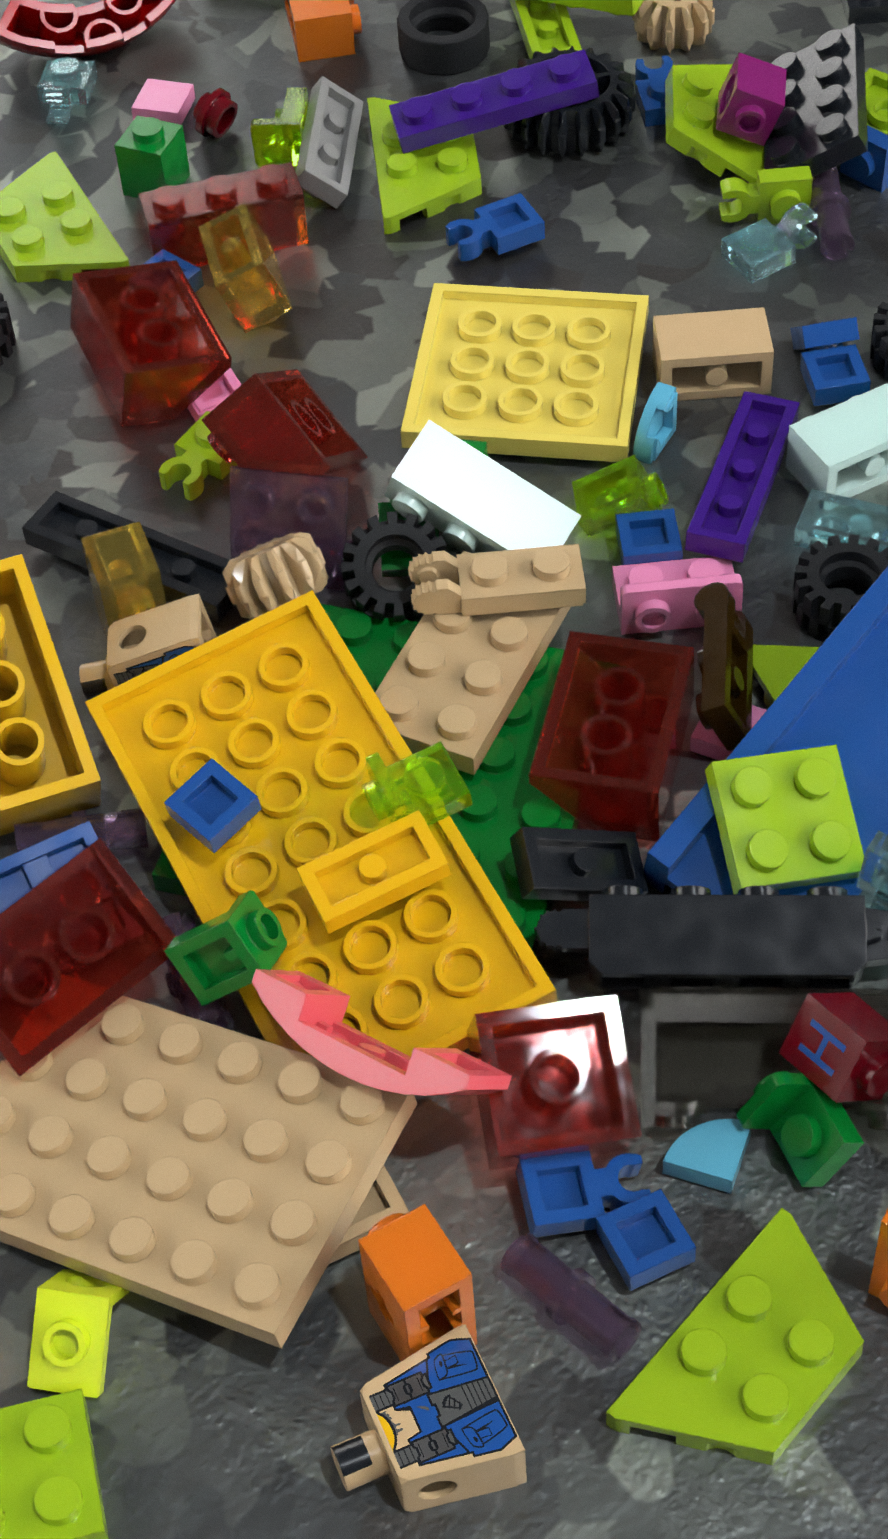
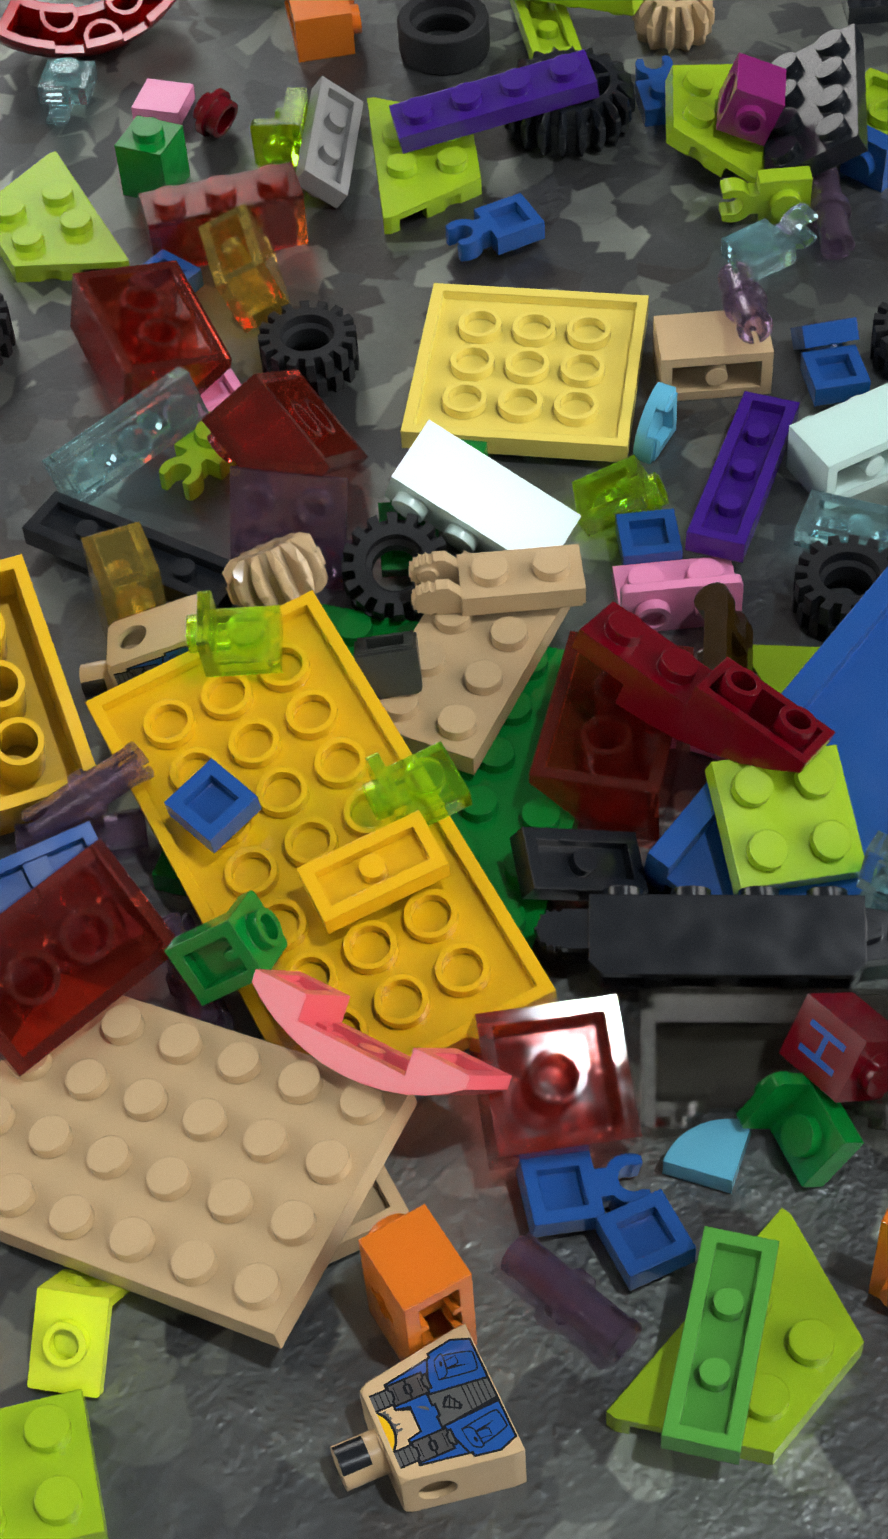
none -> pin [21,741,154,843]
none -> clear light blue plate [42,366,211,504]
none -> clear neon green bracket [186,590,283,677]
none -> black tyre [258,300,360,399]
none -> pearl dark grey slope [353,630,423,699]
none -> dark red slope [571,601,836,773]
none -> bright green plate [661,1226,779,1465]
none -> clear purple pin [717,261,773,344]

